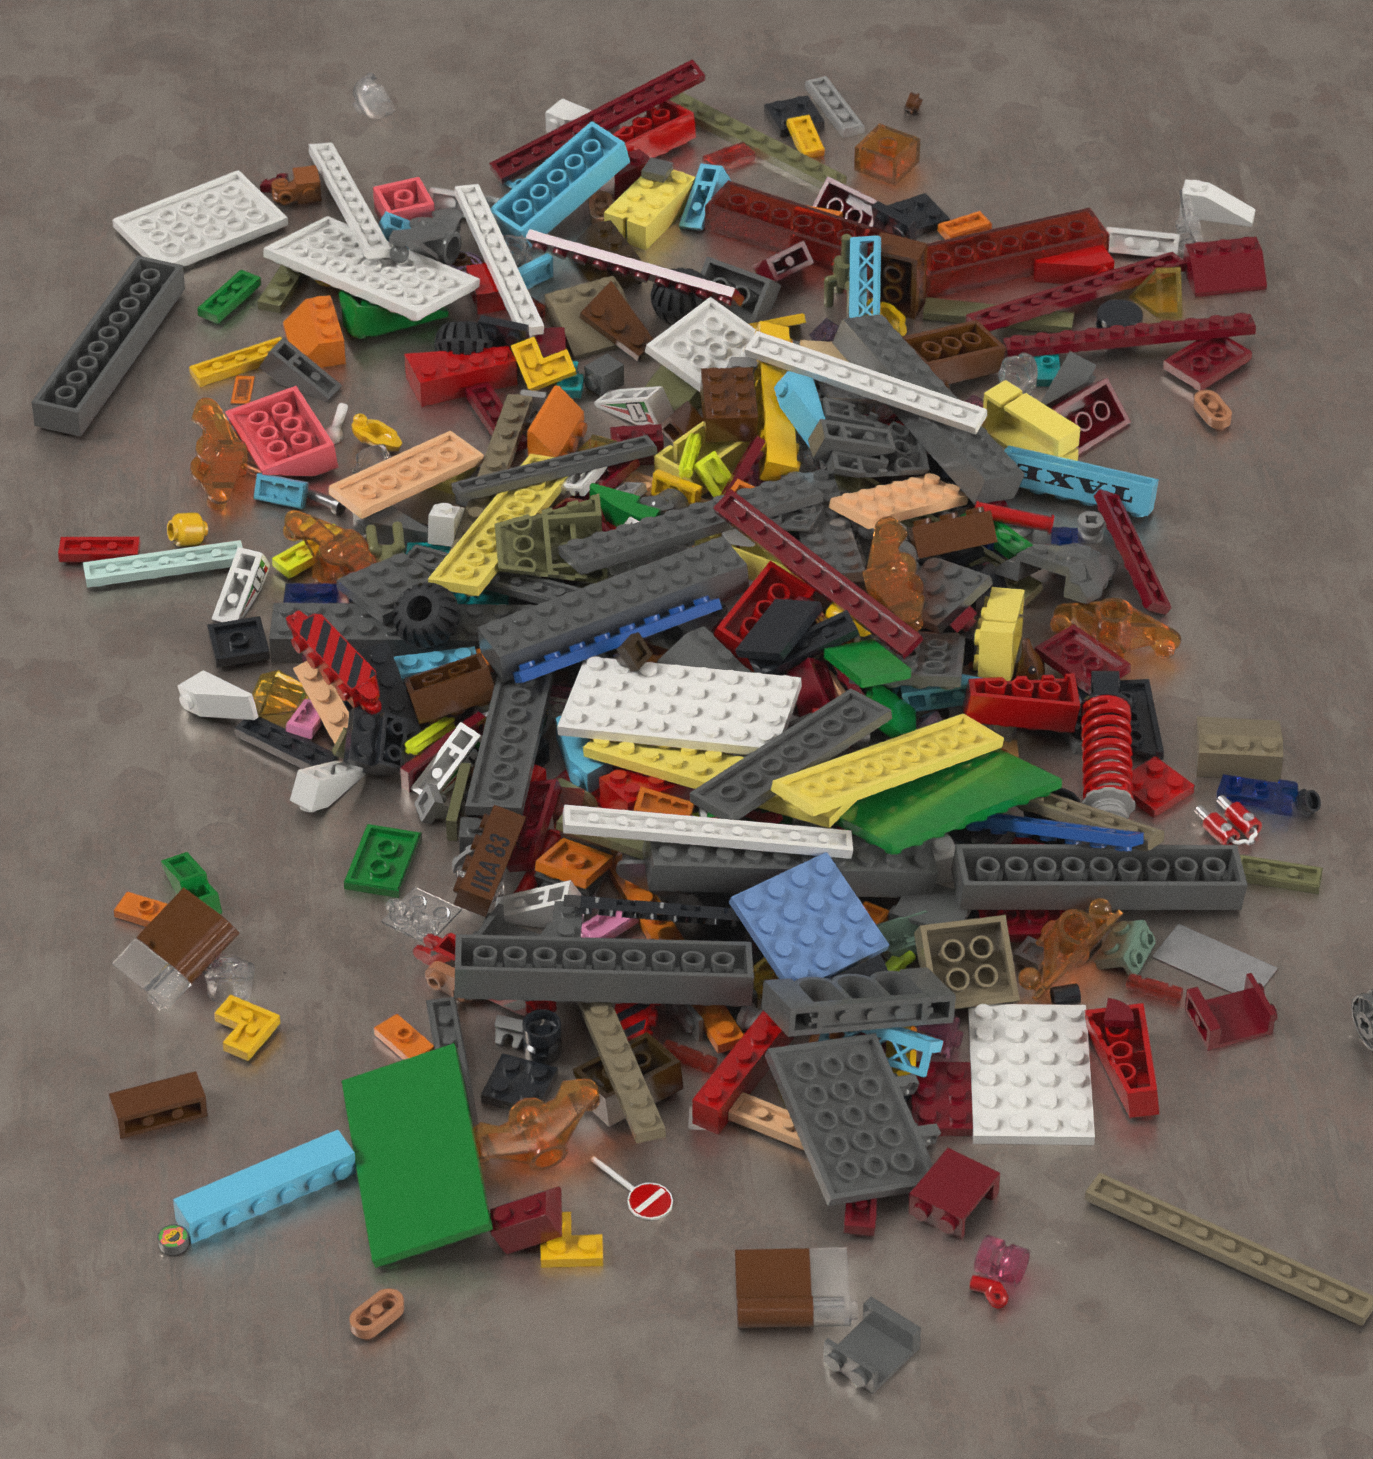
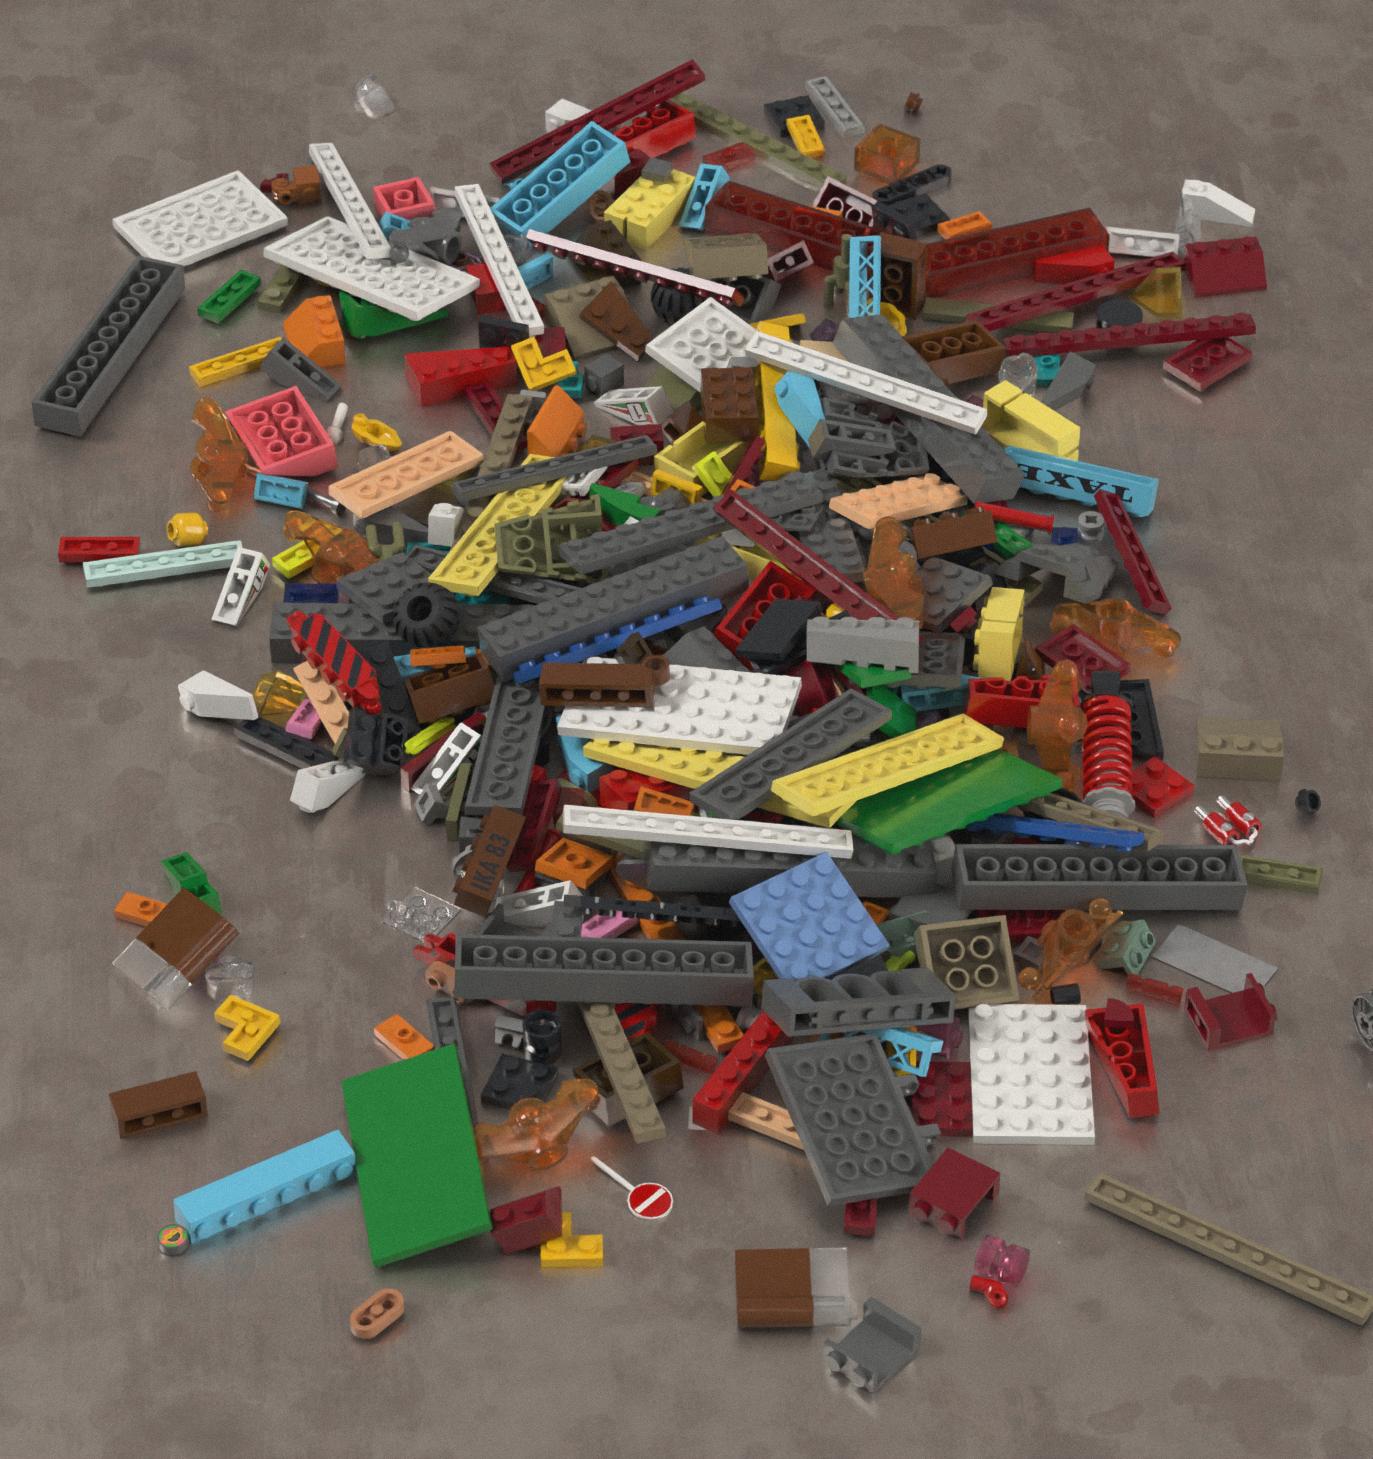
black plate [207,616,270,668] -> none
sticker [231,375,255,404] -> none
green tile [344,824,422,898] -> none
black wheel [434,321,496,355] -> none
neon yellow axle [678,433,702,479] -> none
dark red slope [1051,377,1131,455] -> none
nougat plate [1193,390,1232,429] -> none
clear blue plate [1216,774,1299,816] -> none
none -> orange plate [410,646,466,669]
none -> reddish brown hinge [539,655,670,707]
none -> dark tan slope [683,233,768,282]
none -> light grey wedge [807,617,919,673]
none -> black beam [872,165,952,205]
none -> clear orange piece [1027,660,1088,792]

